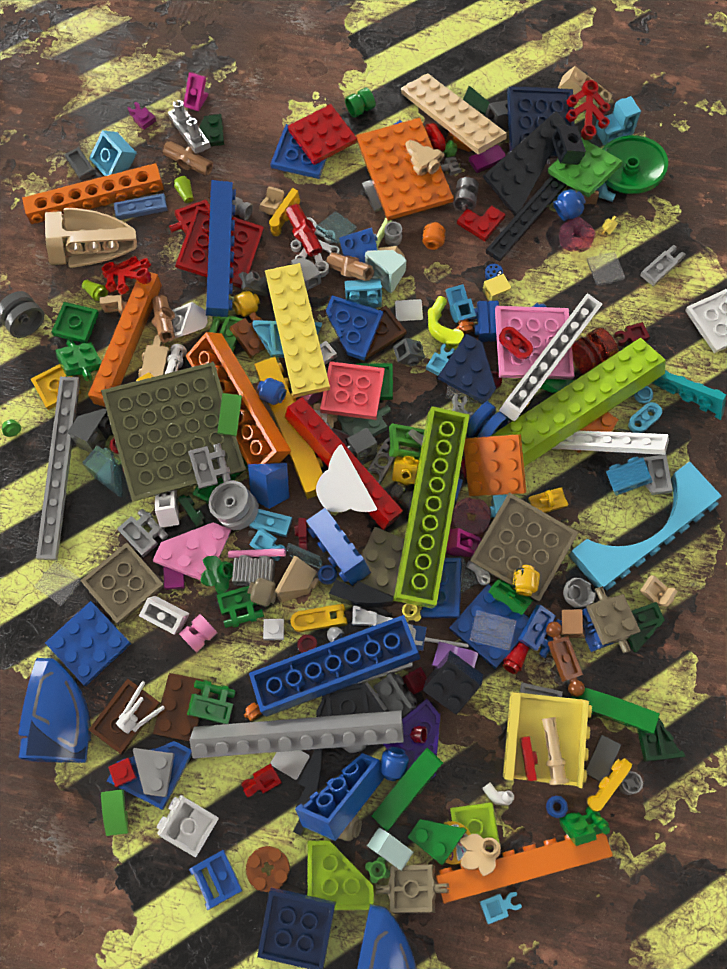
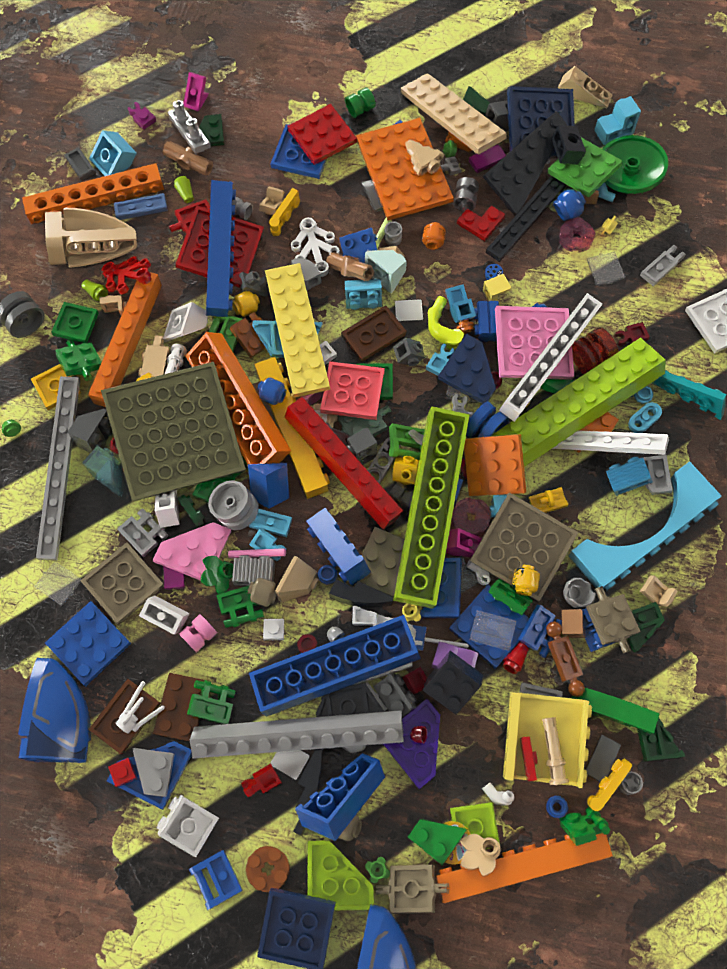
bright green slope [101,789,129,836] -> none
medium nougat piece [152,295,175,343] -> none
light grey plate [188,443,231,489] -> none
bright green slope [217,393,242,436] -> none
orange plate [244,702,262,721] -> none
red piece [285,204,322,257] -> none
clear light blue piece [287,543,323,568] -> none
yellow plate [290,604,348,632] -> none
dark red plate [295,518,308,555] -> none
clear light blue piece [316,211,357,244] -> none
white sticker [316,444,377,512] -> none
blue plate [326,296,383,361] -> none
light aqua slope [367,828,414,871] -> none
green slope [372,748,443,831] -> none
blue head [380,747,409,781] -> none
red plate [425,123,446,152] -> none
medium azure plate [479,892,522,924] -> none
red plate [499,327,533,360] -> none
red plant [566,80,610,140] -> none

